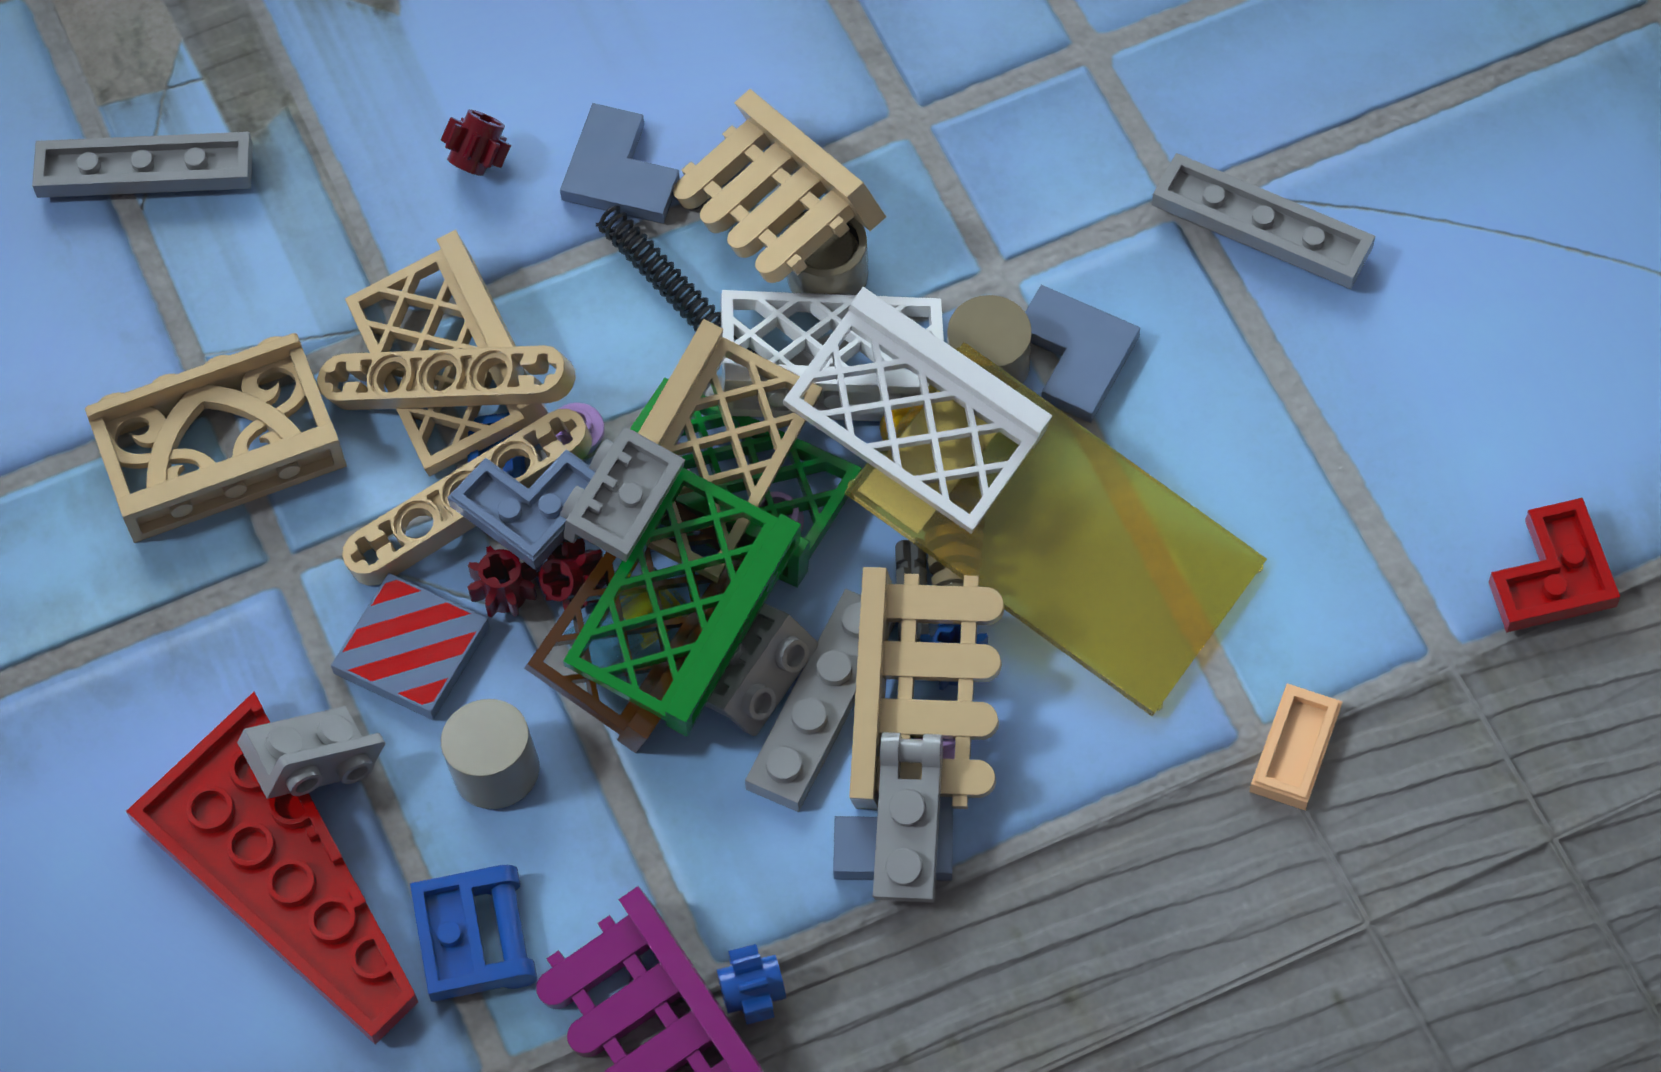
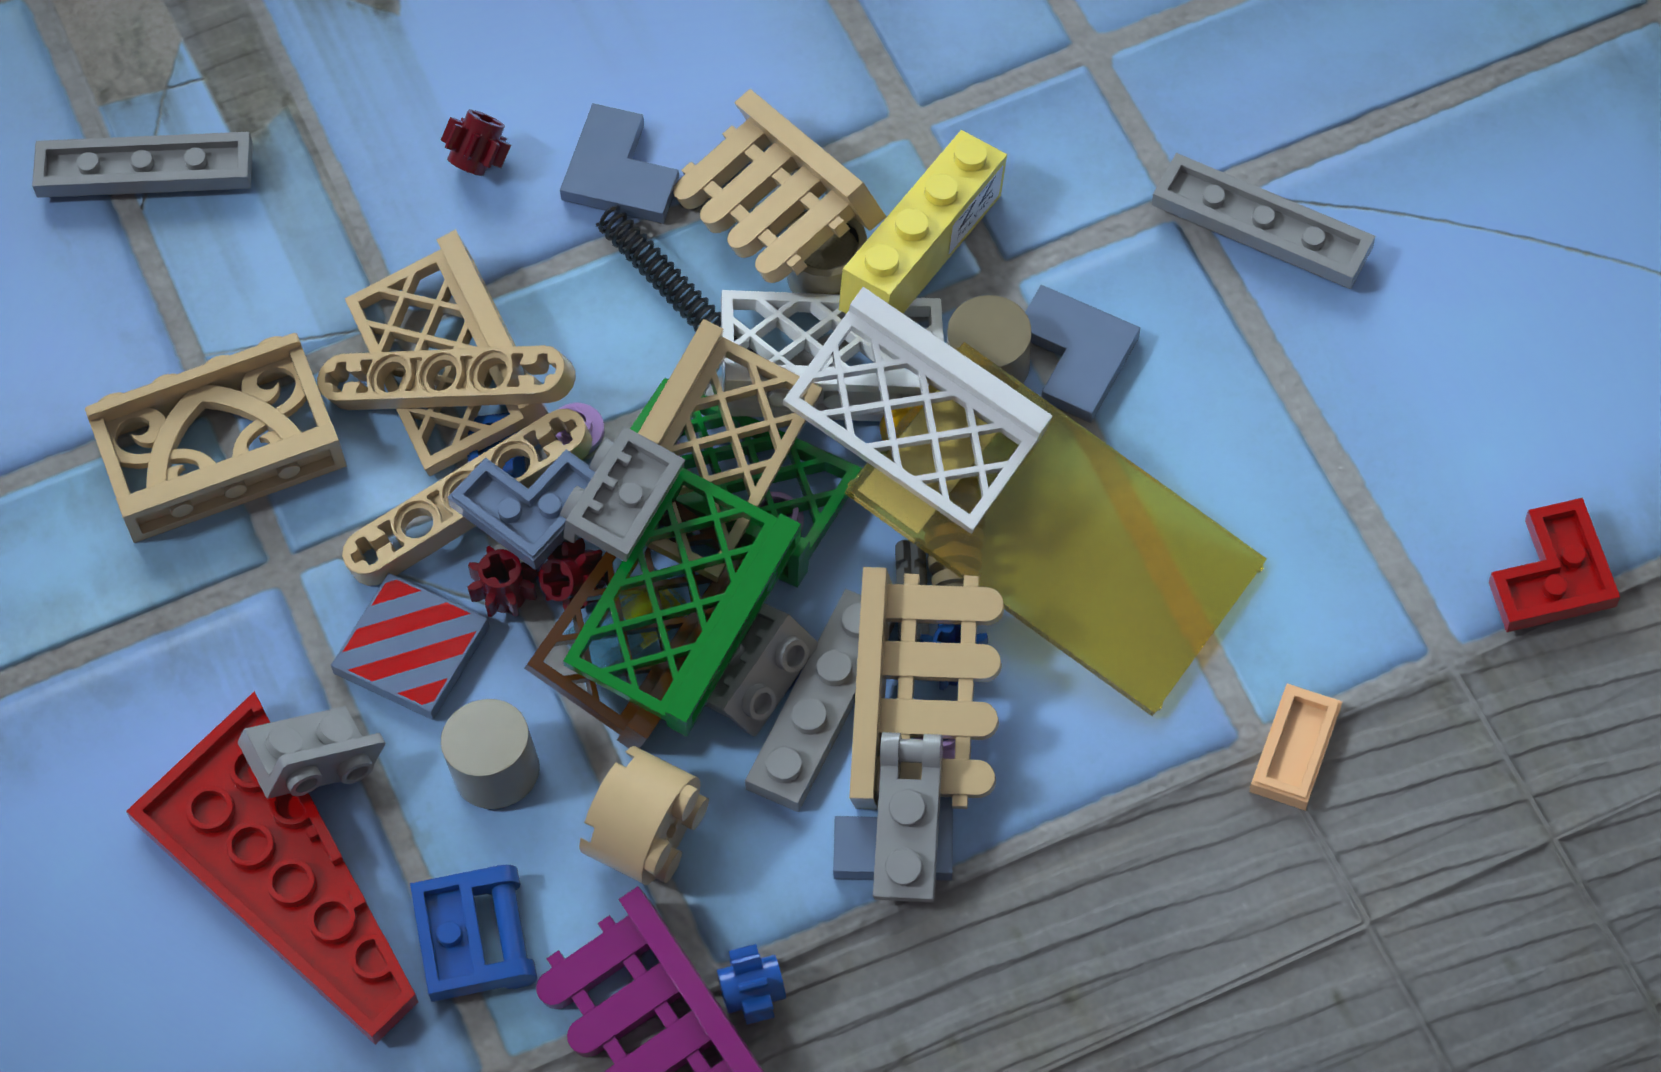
none -> tan brick [579,746,709,885]
none -> light yellow brick [838,130,1007,314]

